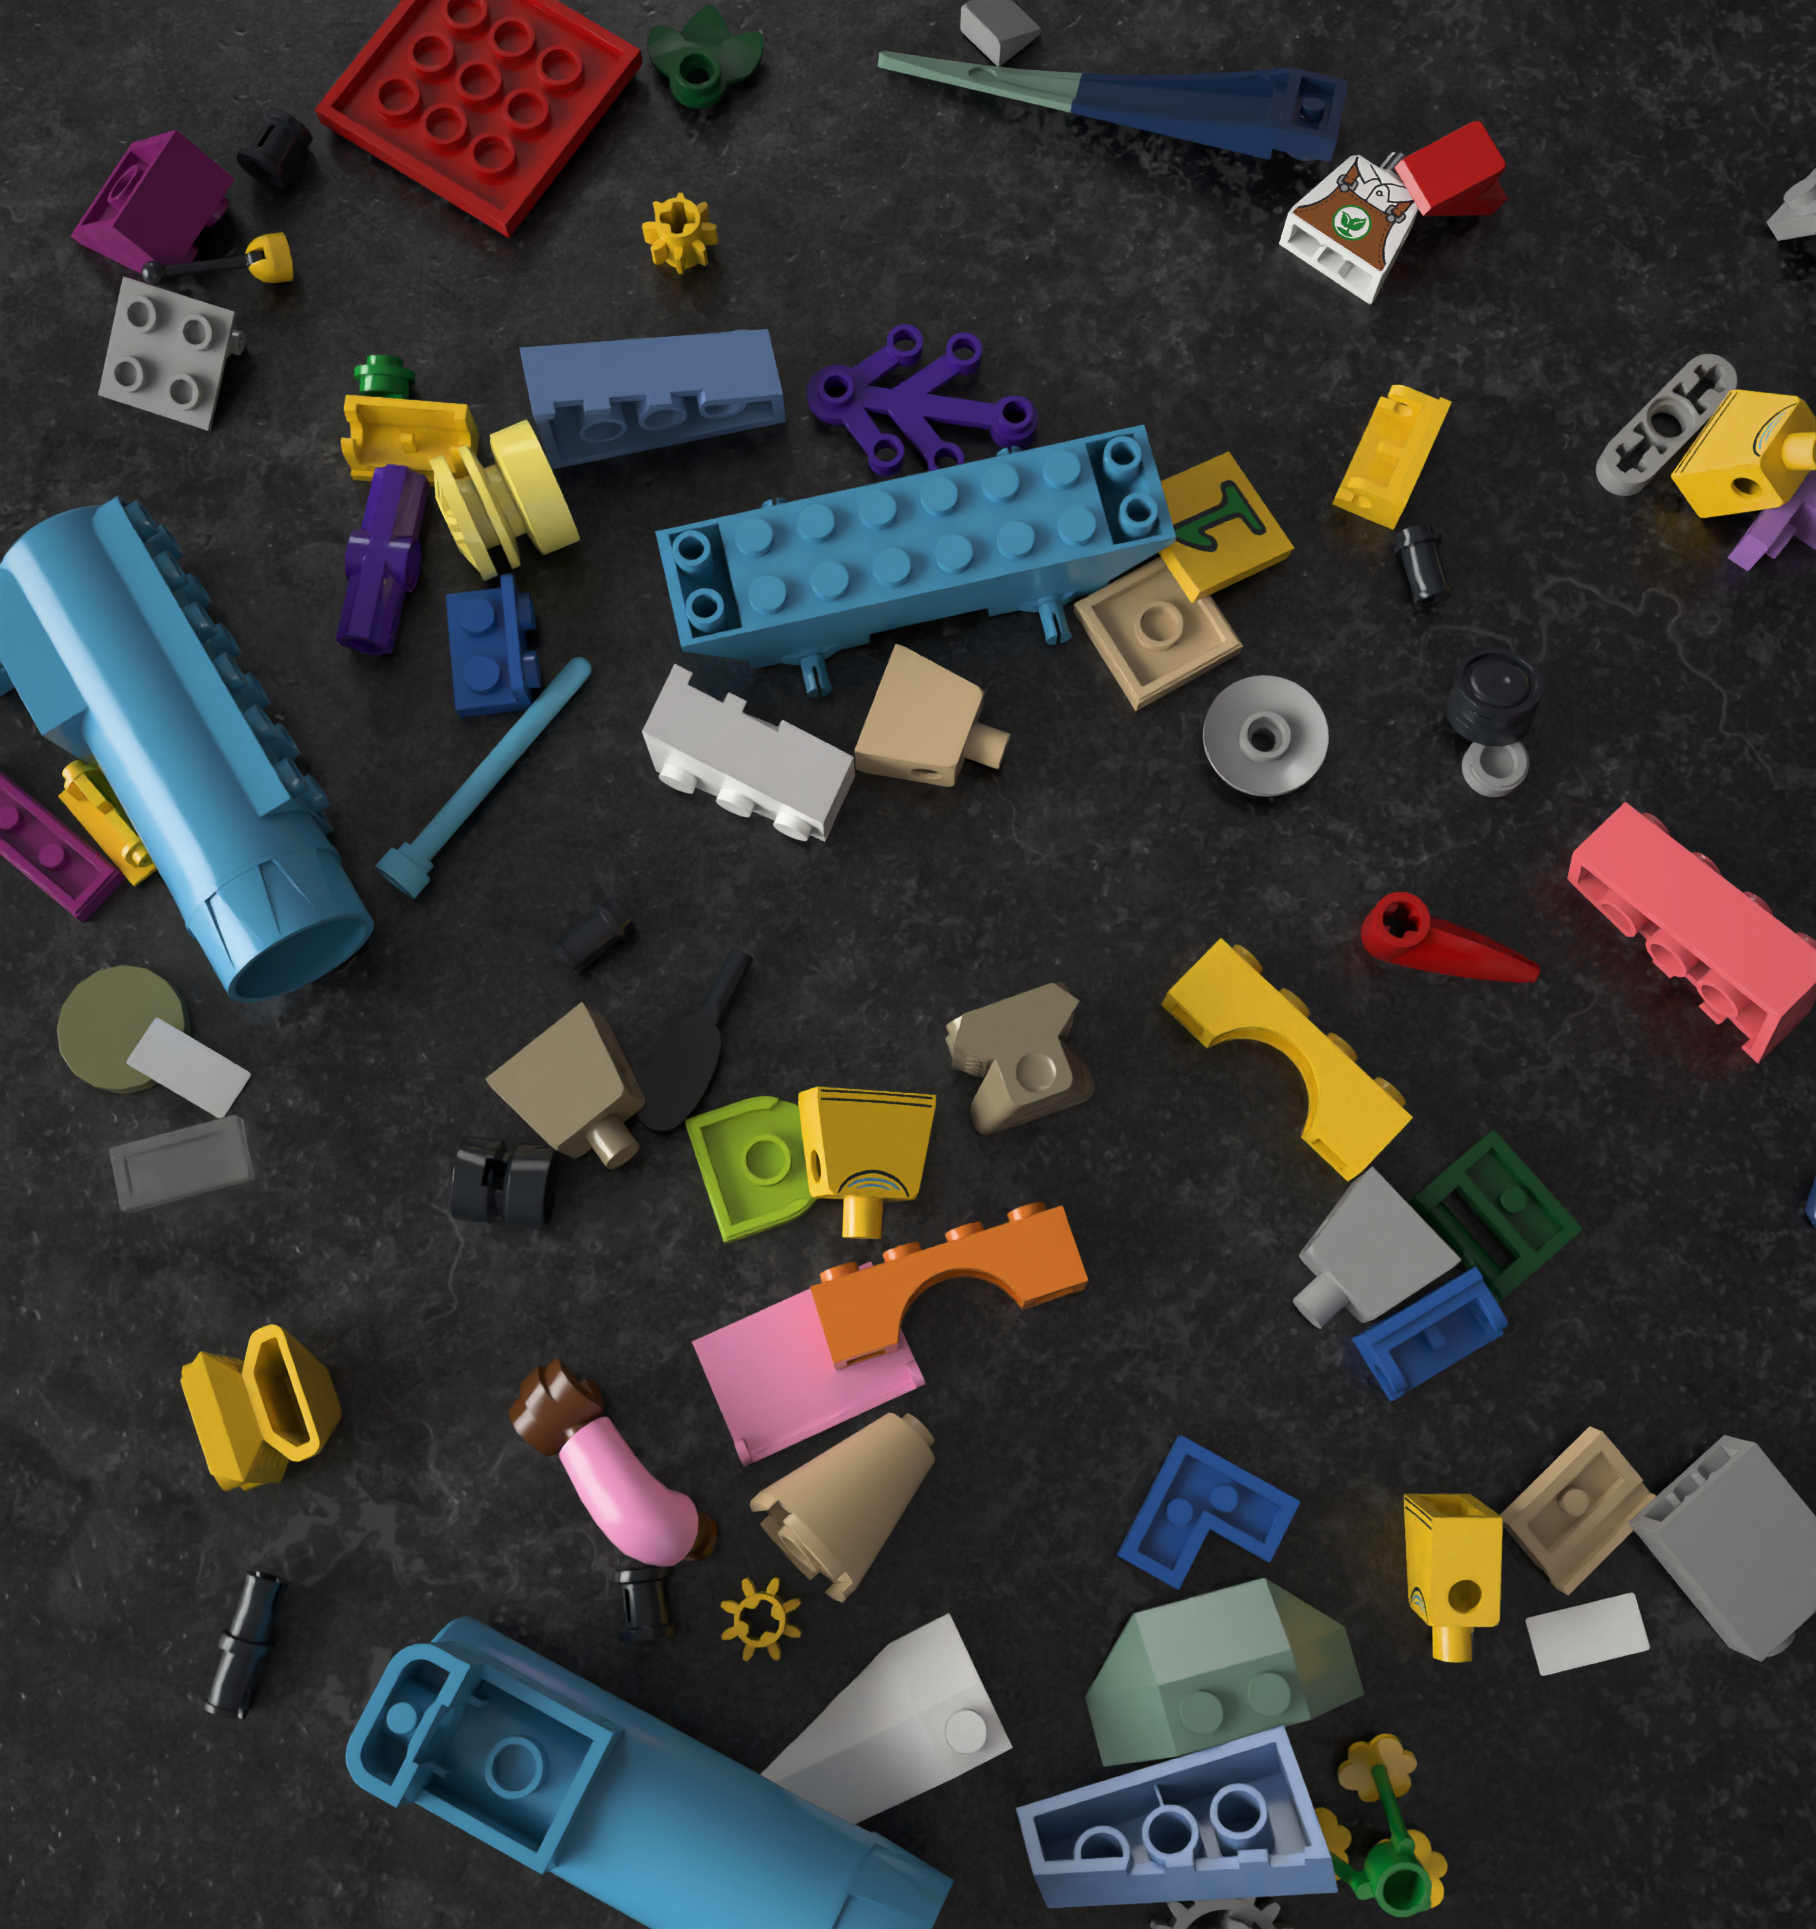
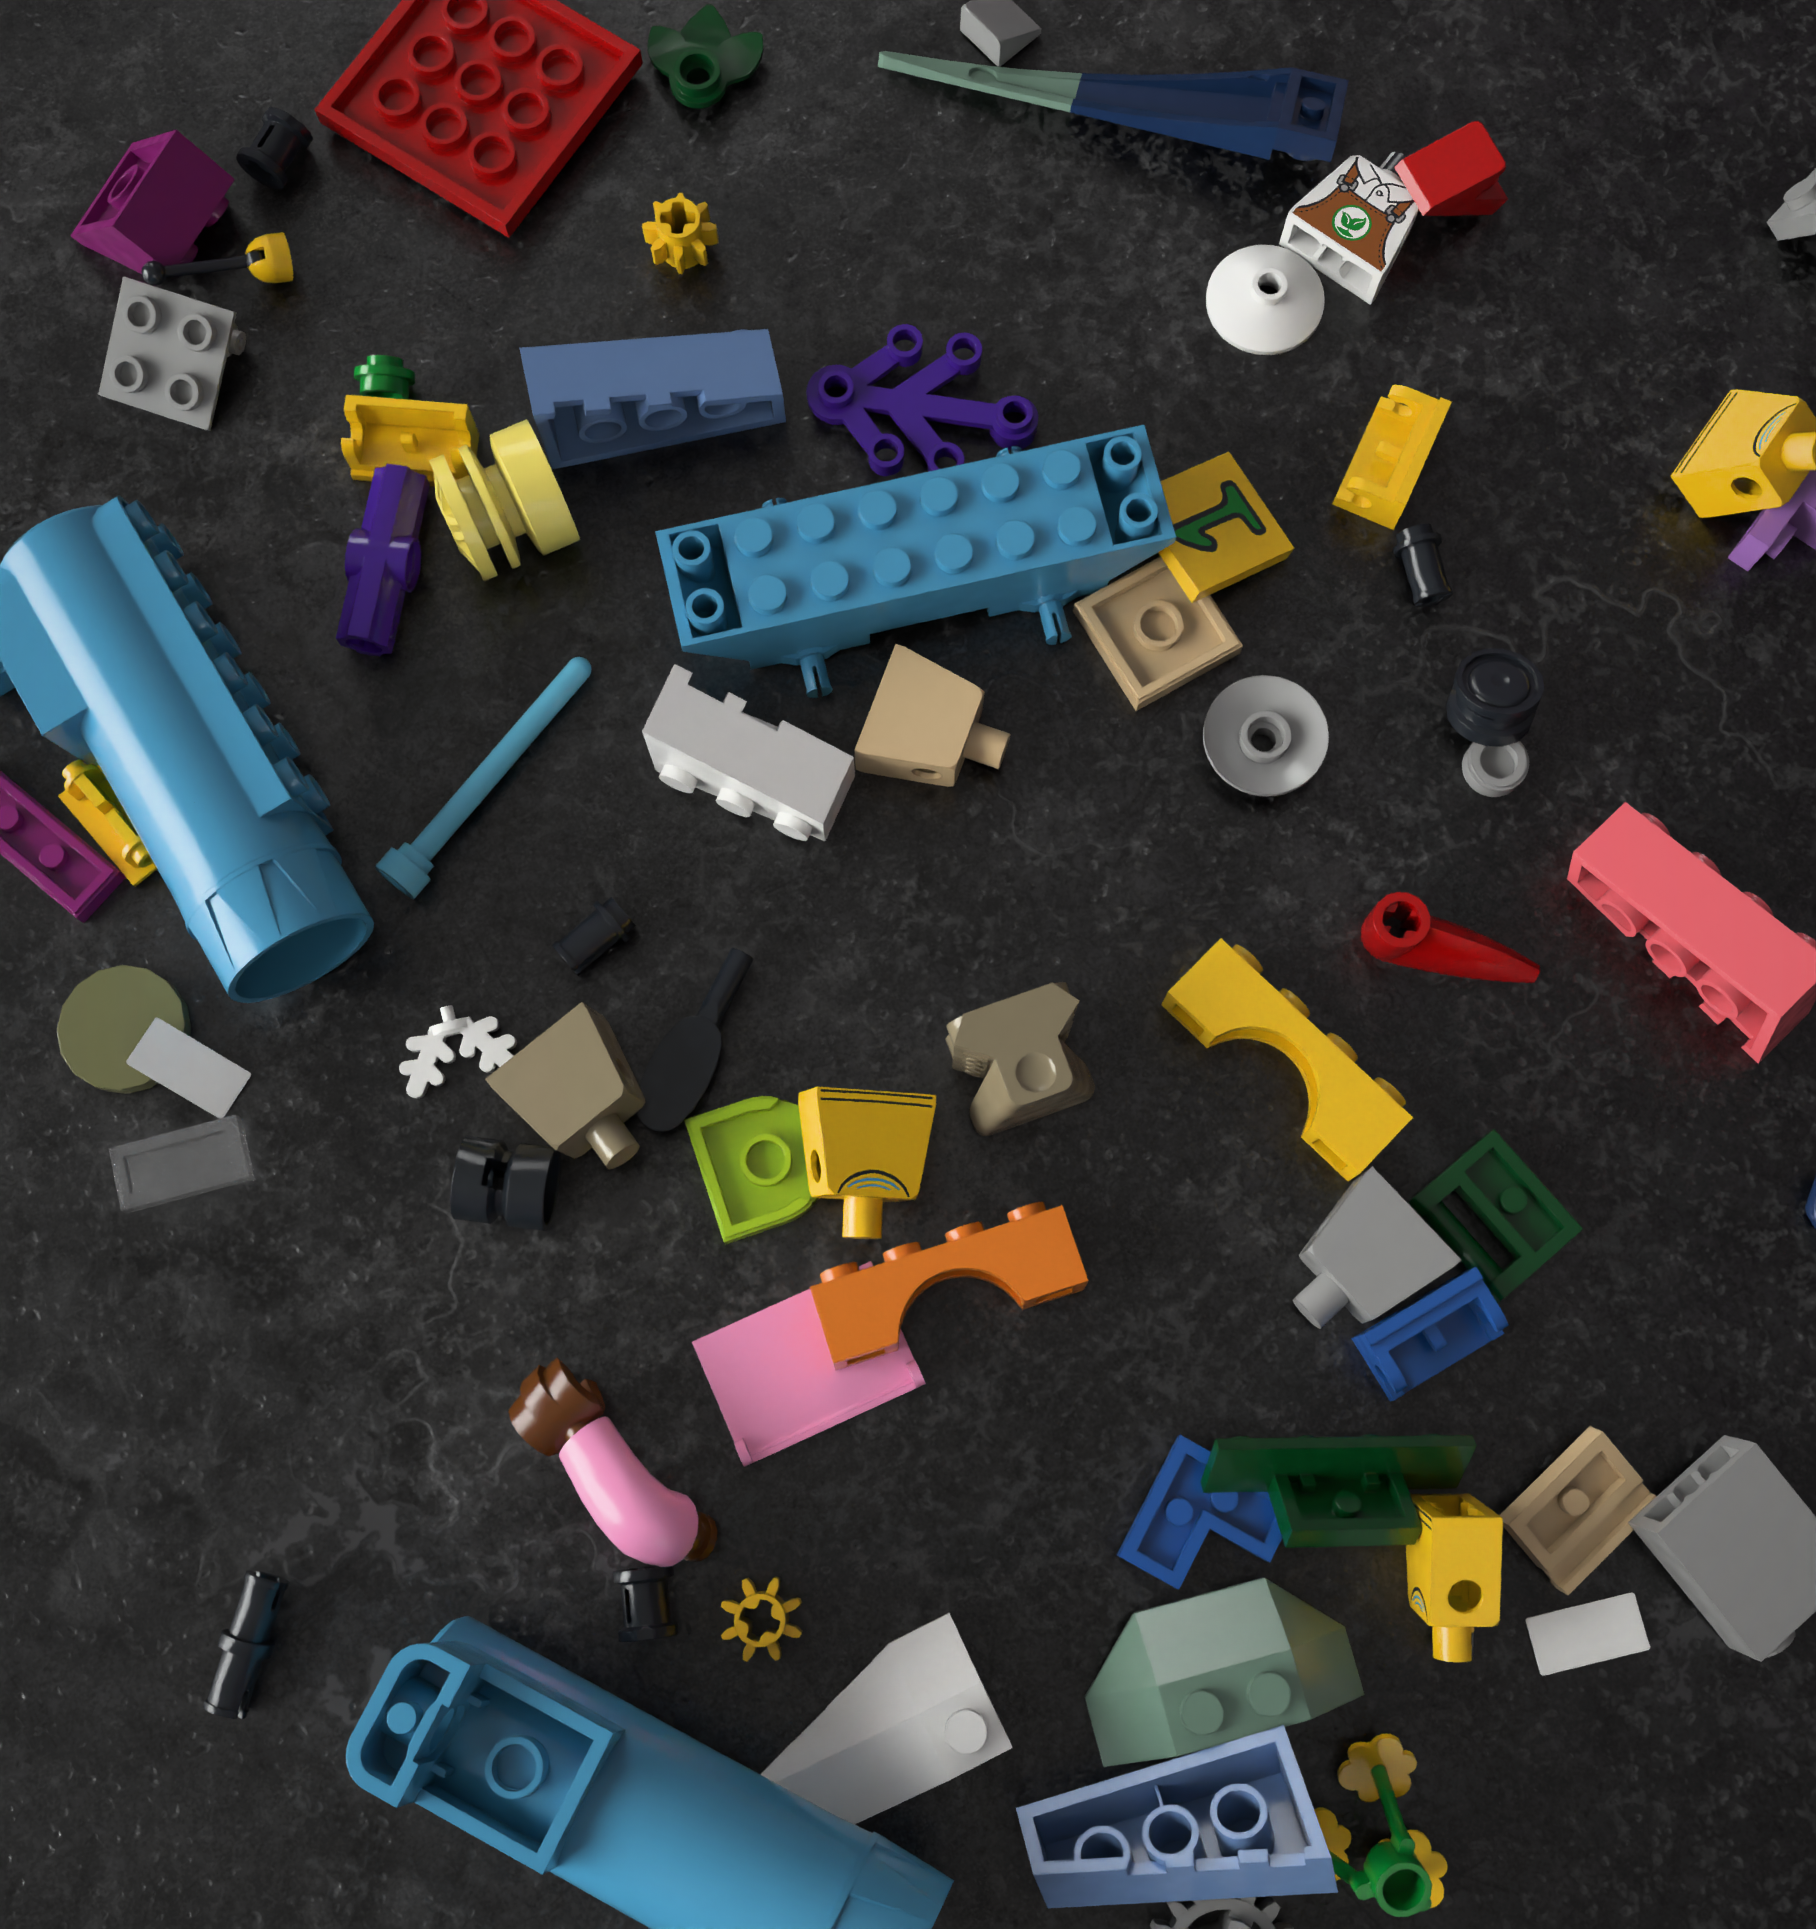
yellow piece [180,1324,342,1492] -> none
blue bracket [445,574,541,718] -> none
tan cone [749,1413,935,1603] -> none
light grey beam [1596,354,1737,496] -> none
none -> white animal [399,1005,517,1099]
none -> dark green bracket [1200,1434,1477,1548]
none -> white dish [1206,245,1325,355]

